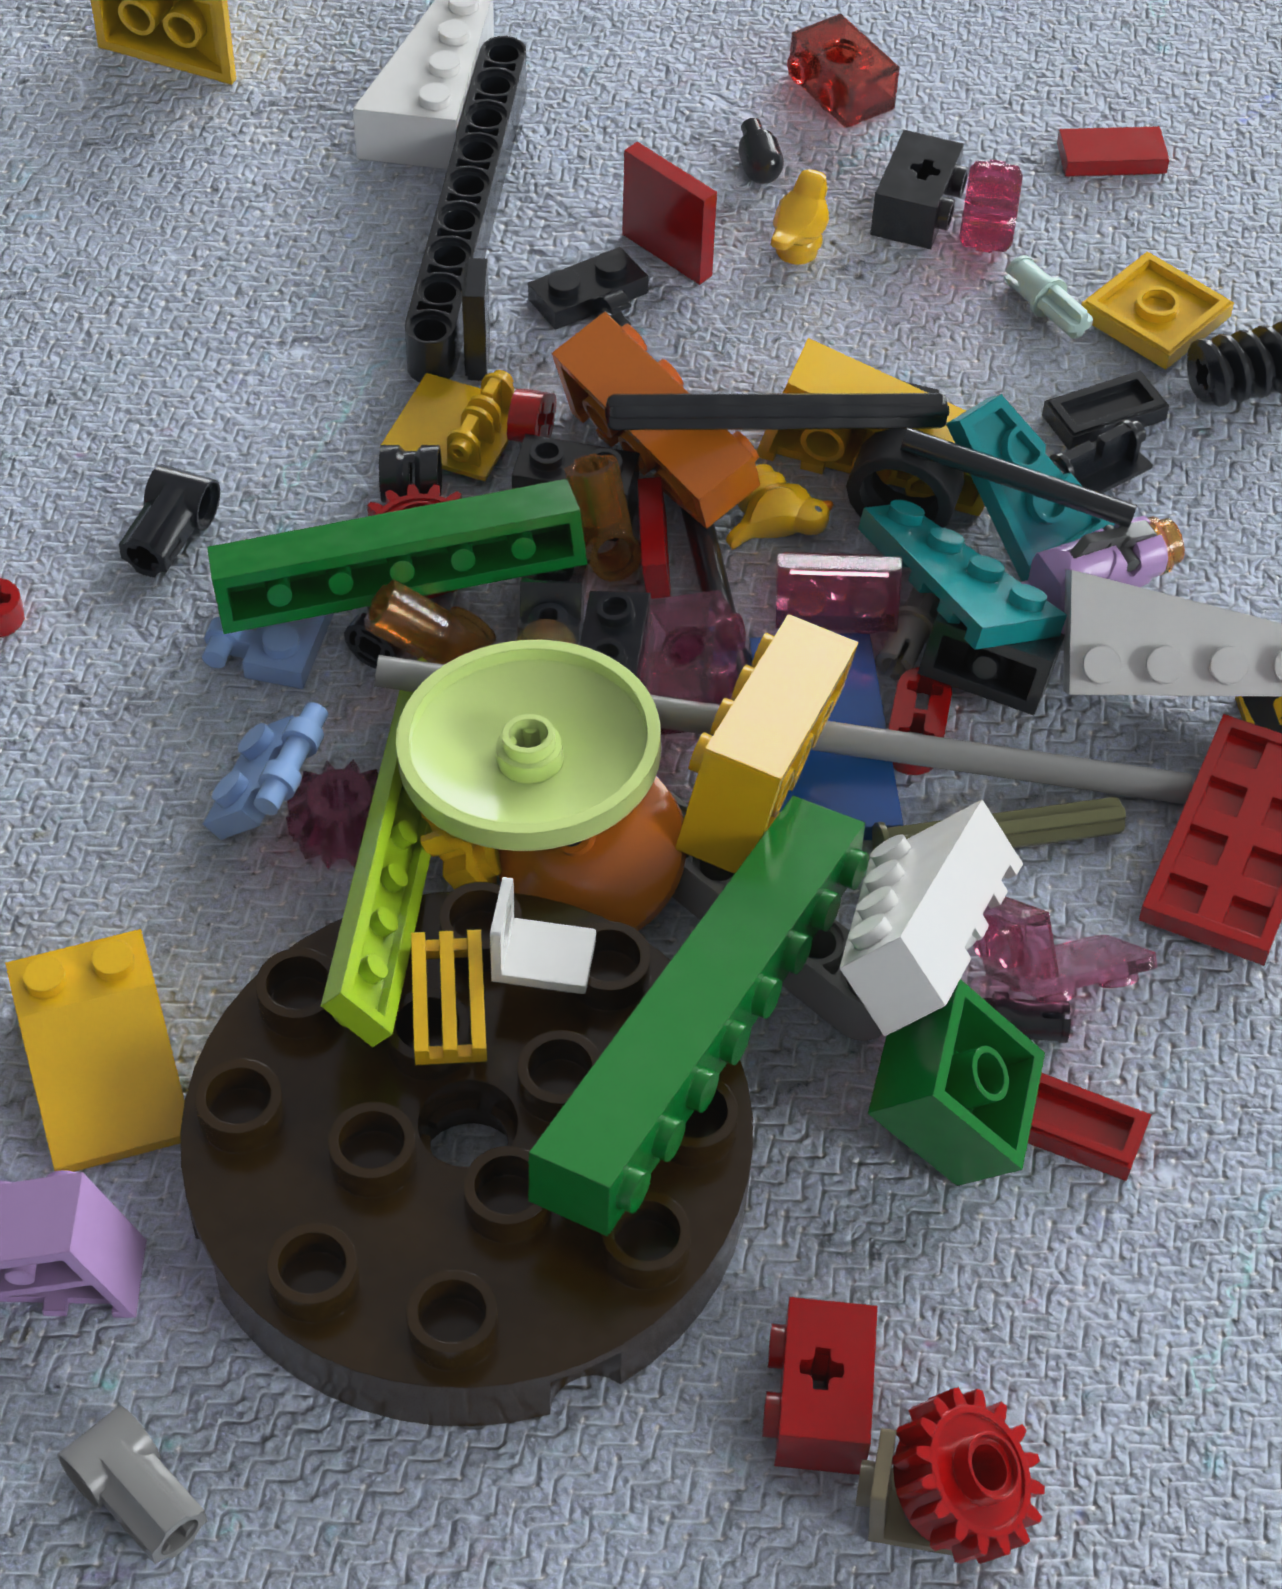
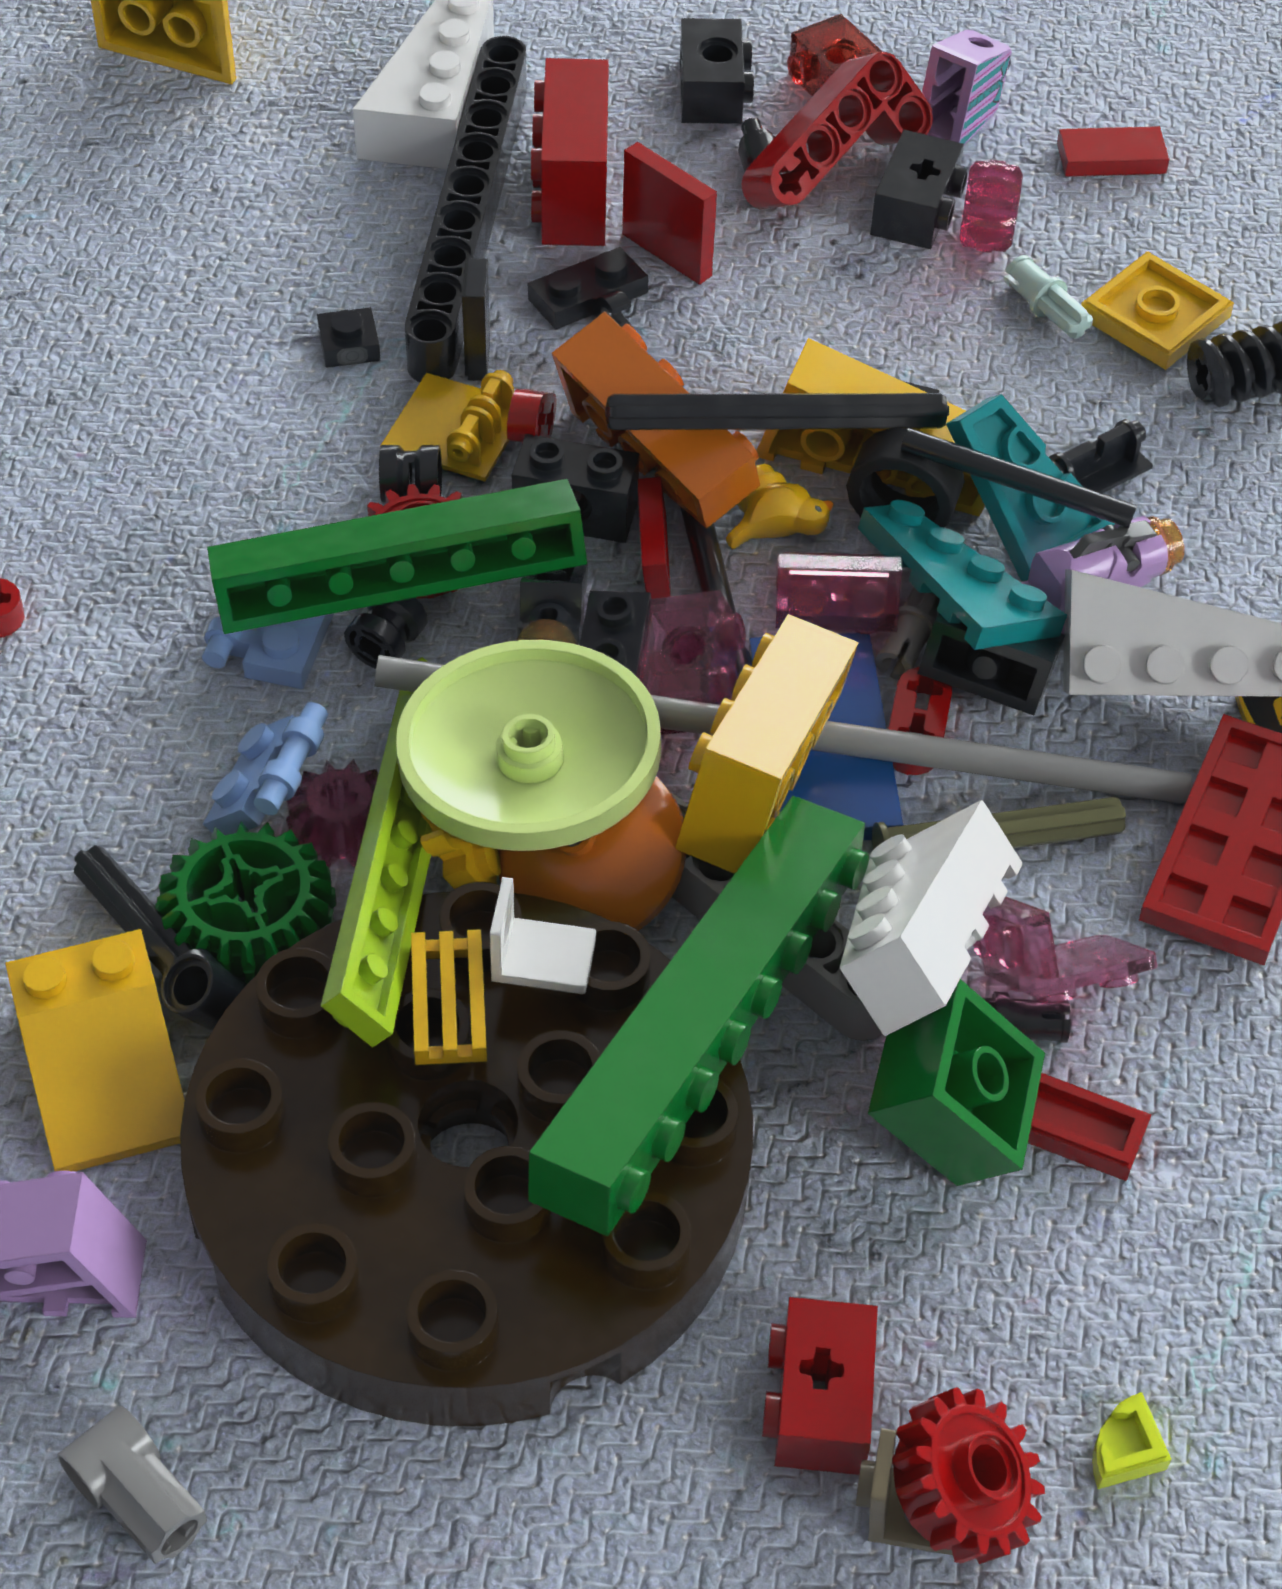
black piece [118,464,220,578] -> none
clear orange piece [364,579,497,664] -> none
clear orange piece [564,453,641,582] -> none
yellow animal [771,169,829,265] -> none
black tile [1042,370,1170,450] -> none
none -> black axle [74,845,247,1031]
none -> green gear [155,821,337,984]
none -> black plate [317,307,381,368]
none -> red brick [531,58,609,246]
none -> black brick [680,18,754,124]
none -> red beam [742,52,933,209]
none -> lavender torso [922,30,1012,145]
none -> neon yellow tile [1092,1392,1172,1489]

